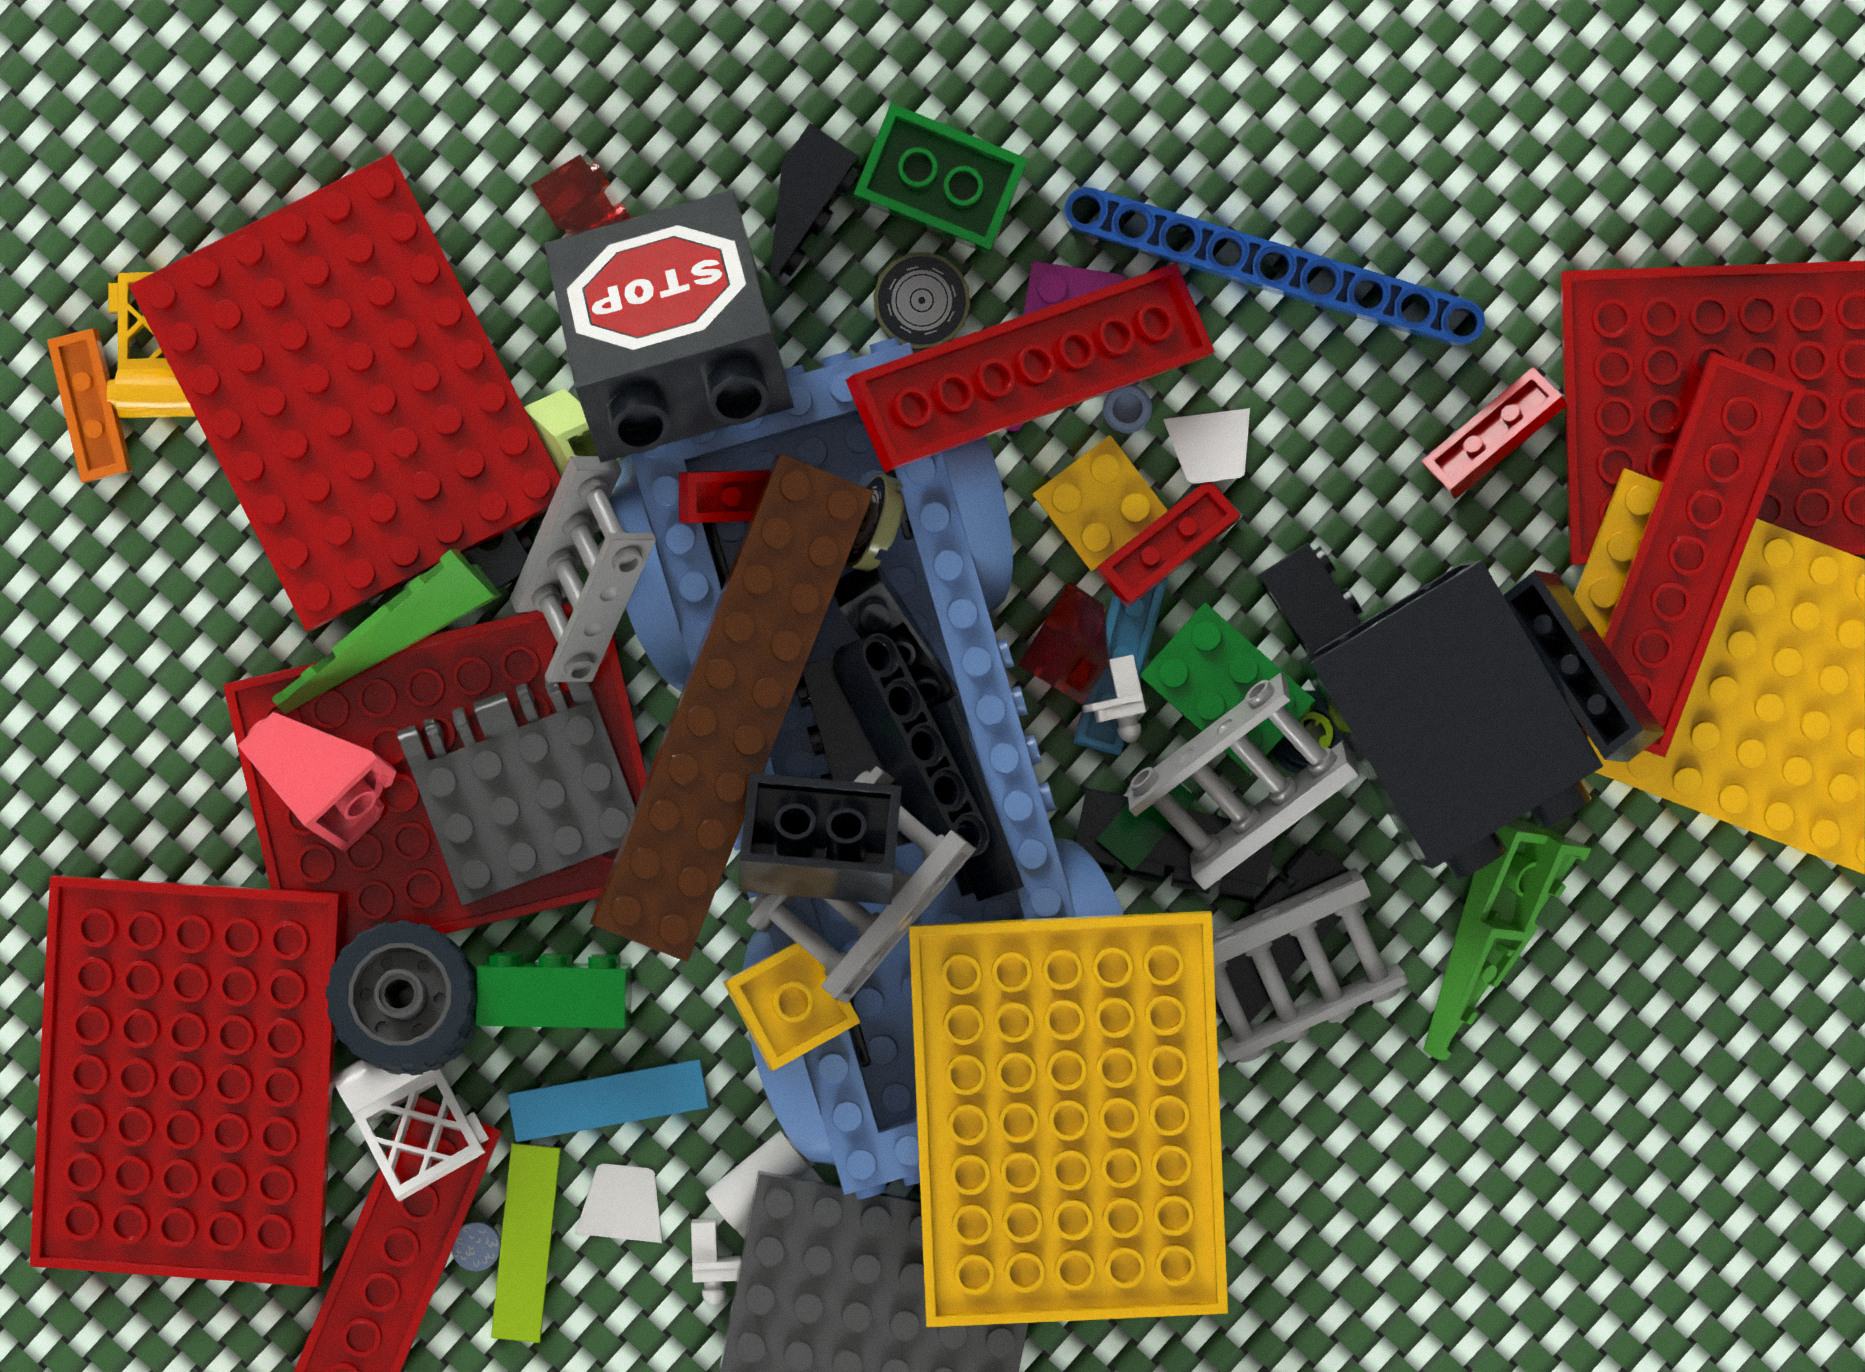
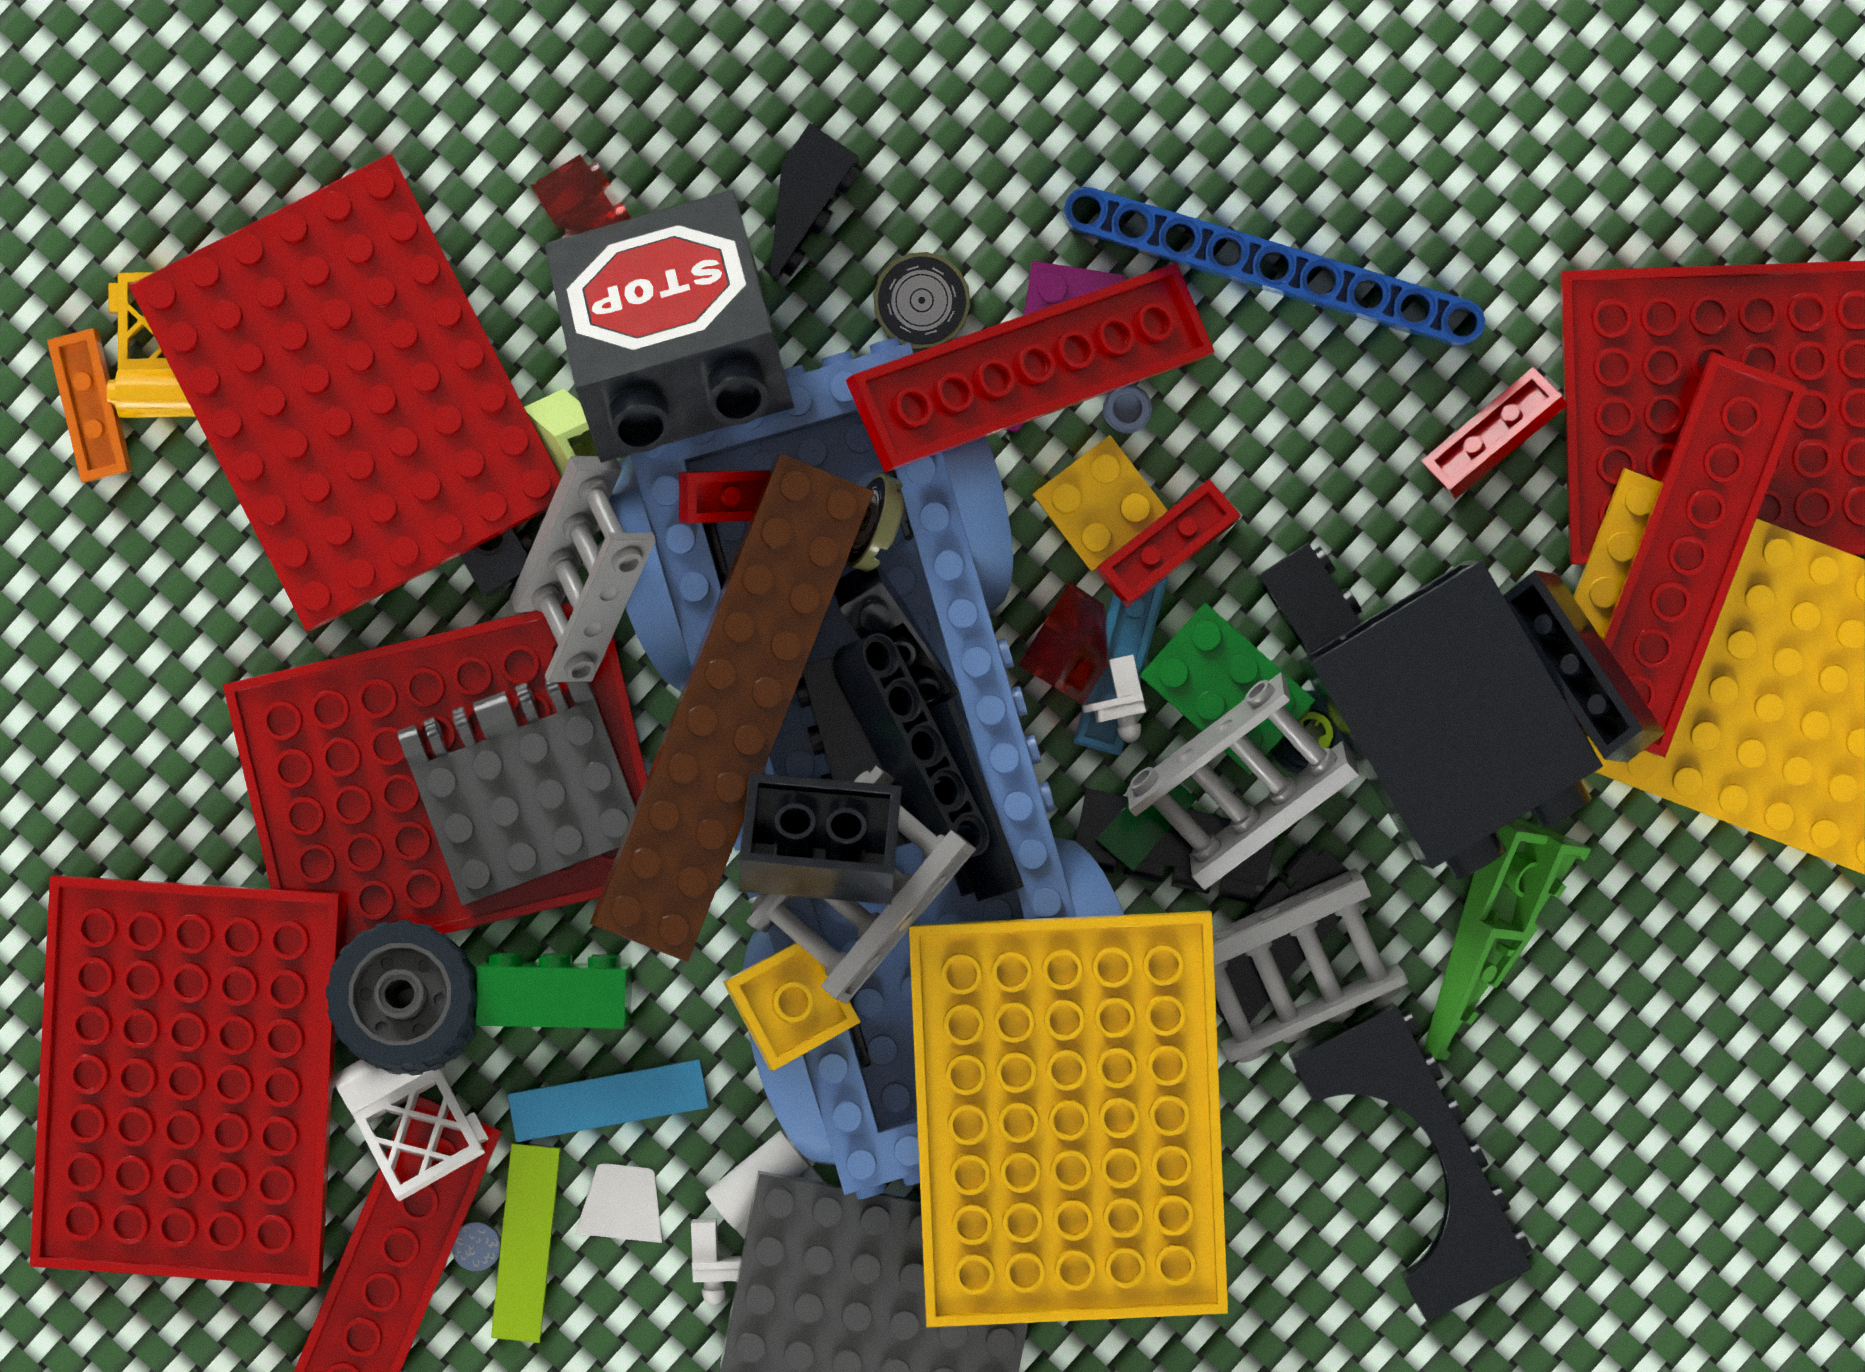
coral slope [237,712,396,852] -> none
bright green wedge [271,549,502,714] -> none
green brick [854,103,1028,255] -> none
white sticker [1163,408,1250,484] -> none
none -> black arch [1289,1003,1533,1322]

